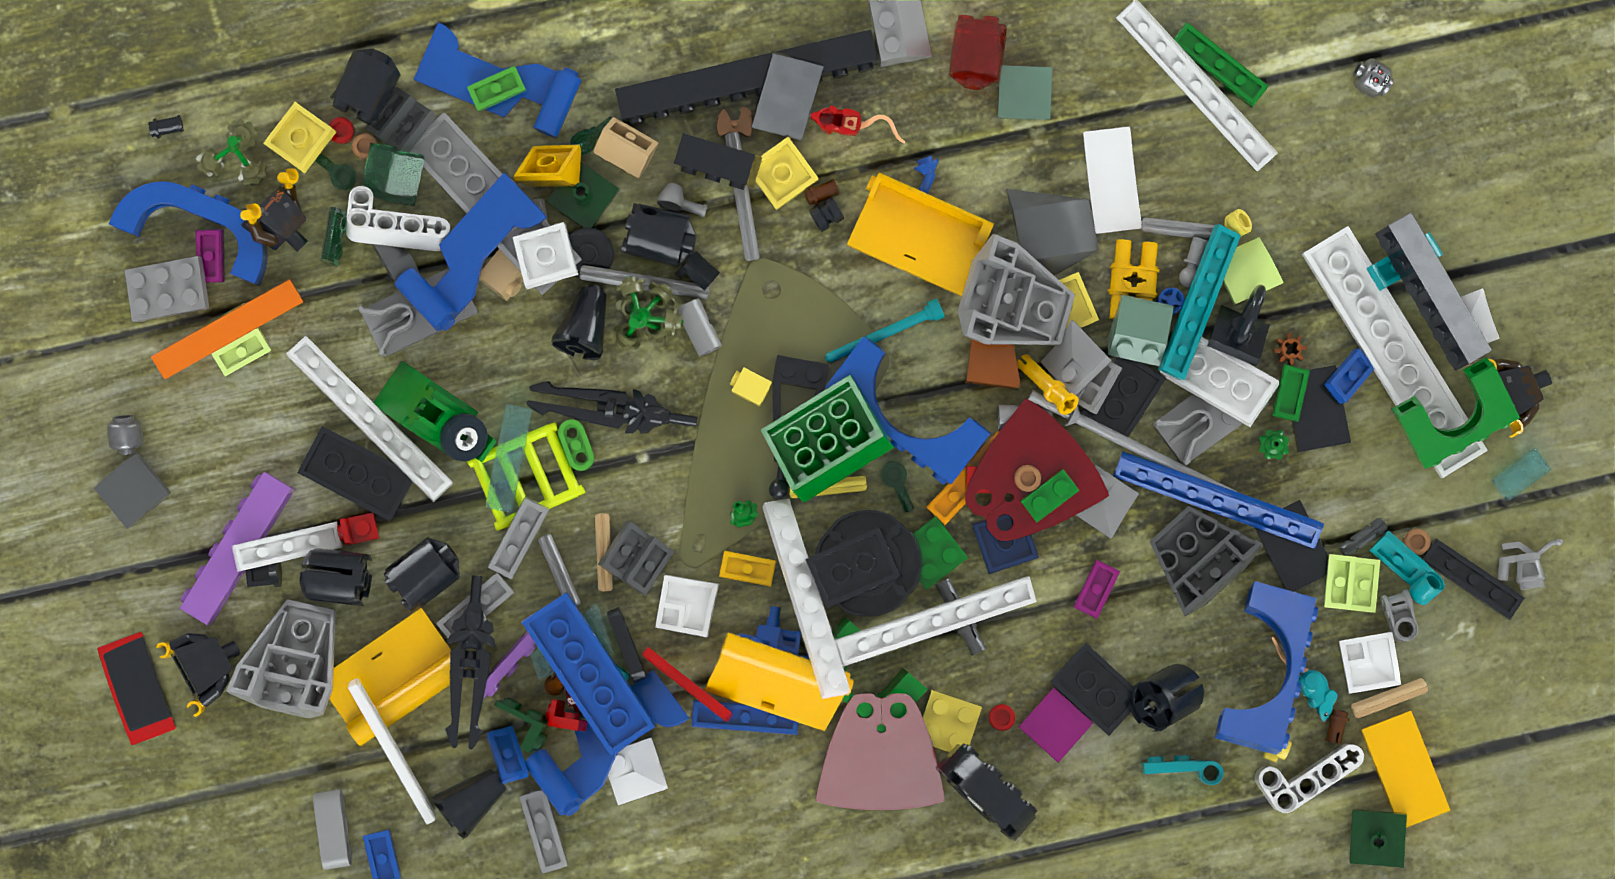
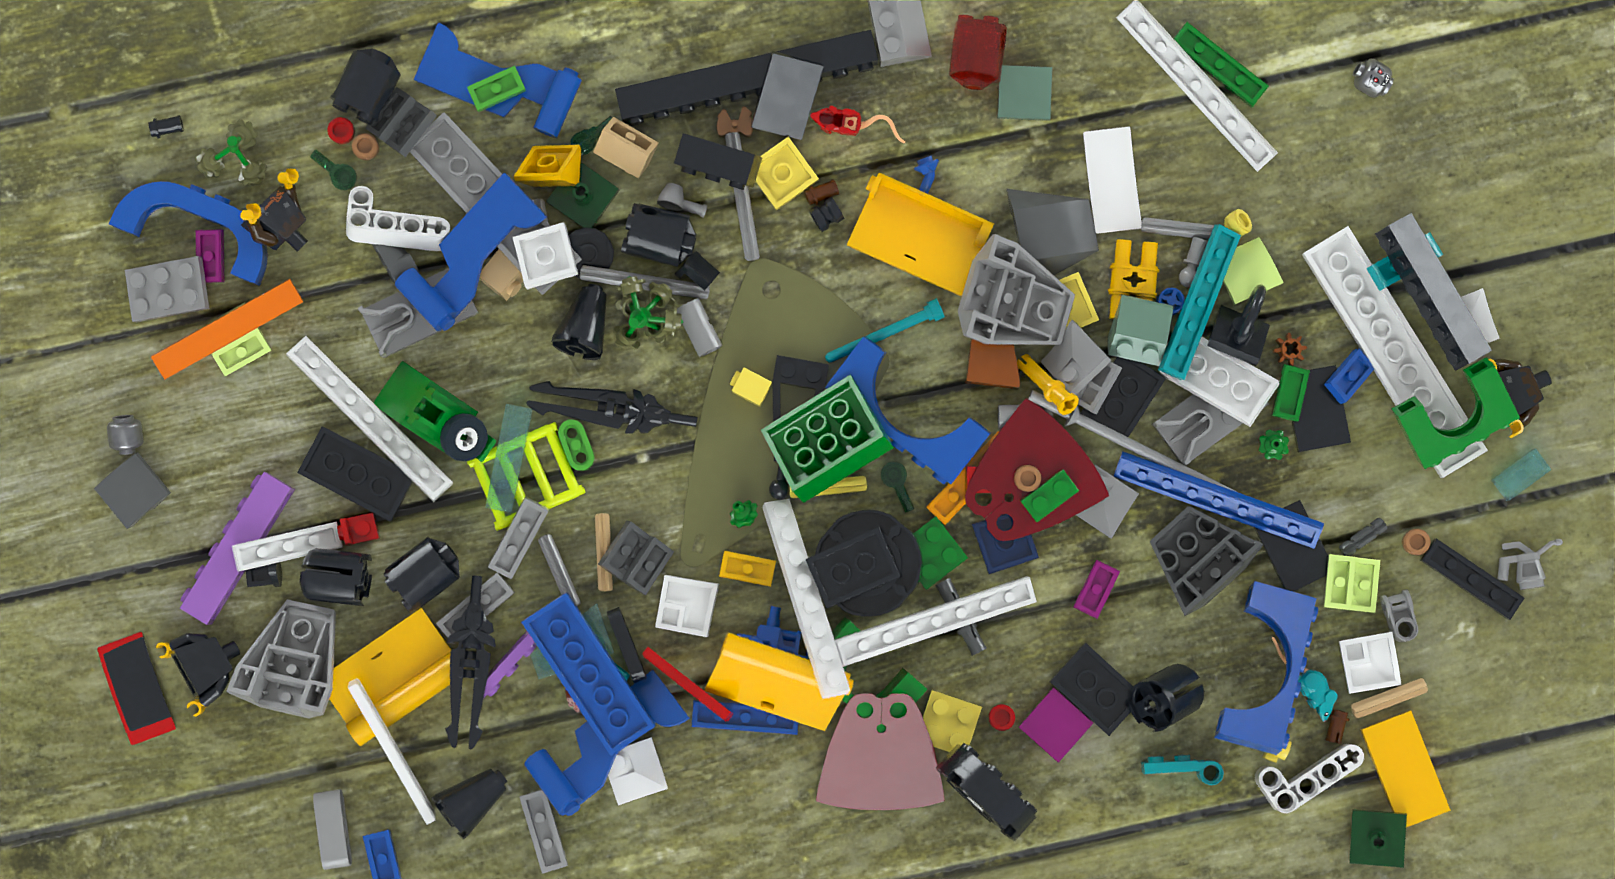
light yellow plate [263,102,336,174] -> none
clear green slope [320,207,347,267] -> none
clear green slope [362,143,424,206] -> none
blue plate [486,726,529,784] -> none
dark green bracket [494,697,548,753] -> none
reddish brown pin [544,672,565,696] -> none
red bracket [546,699,587,731] -> none
teal plate [1369,530,1445,605] -> none

